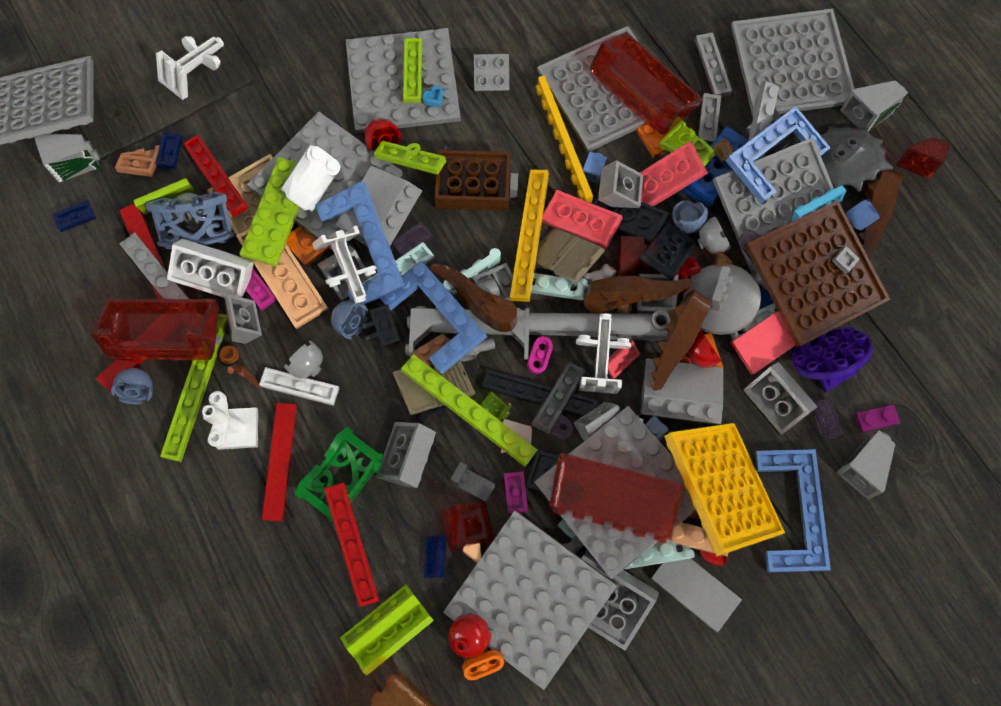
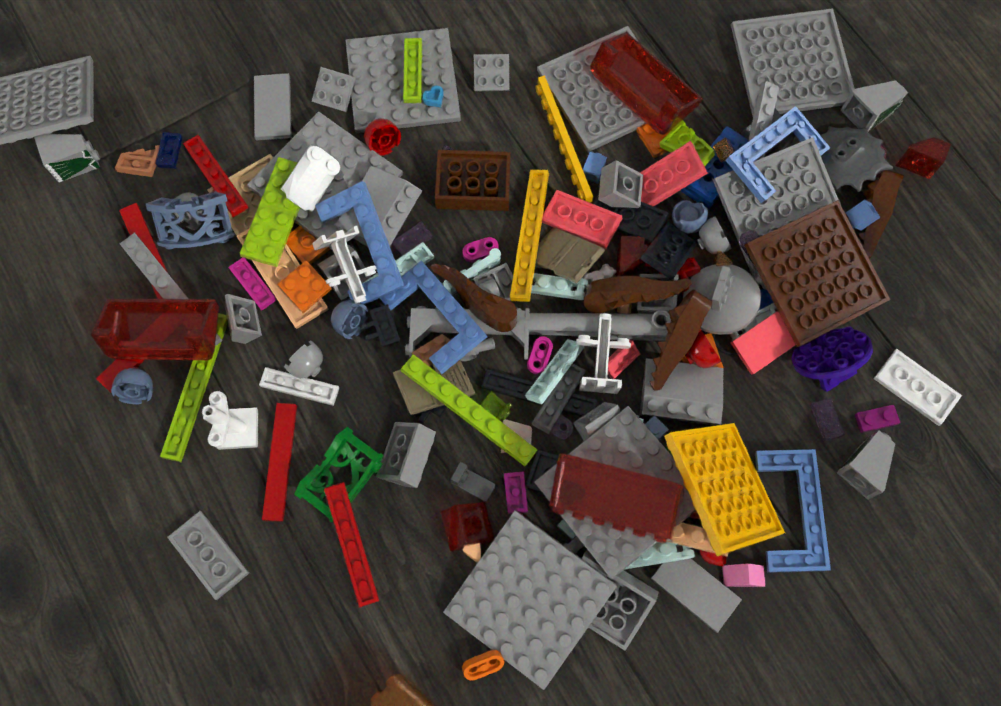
clear blue plate [53,201,96,232] -> none
lime tile [134,179,196,215] -> none
white piece [156,36,224,100] -> none
white slope [167,239,254,298] -> none
dark orange plate [219,346,239,365] -> none
copper bar [228,364,261,390] -> none
lime slope [340,585,434,676] -> none
lime hinge [374,141,446,175] -> none
clear blue plate [424,535,446,579] -> none
red cylinder [448,613,492,658] -> none
light grey tile [510,173,518,198] -> none
light grey plate [695,33,732,97] -> none
light grey plate [698,93,721,145] -> none
light grey slope [743,362,817,435] -> none
medium azure plate [791,185,846,222] -> none
light grey tile [832,246,860,274] -> none
none -> light grey tile [167,511,250,600]
none -> light grey tile [254,73,292,140]
none -> orange plate [277,260,332,313]
none -> light grey plate [312,67,356,112]
none -> dark pink plate [463,237,499,263]
none -> light aqua plate [525,339,584,404]
none -> bright pink slope [722,564,765,587]
none -> white tile [873,349,962,426]

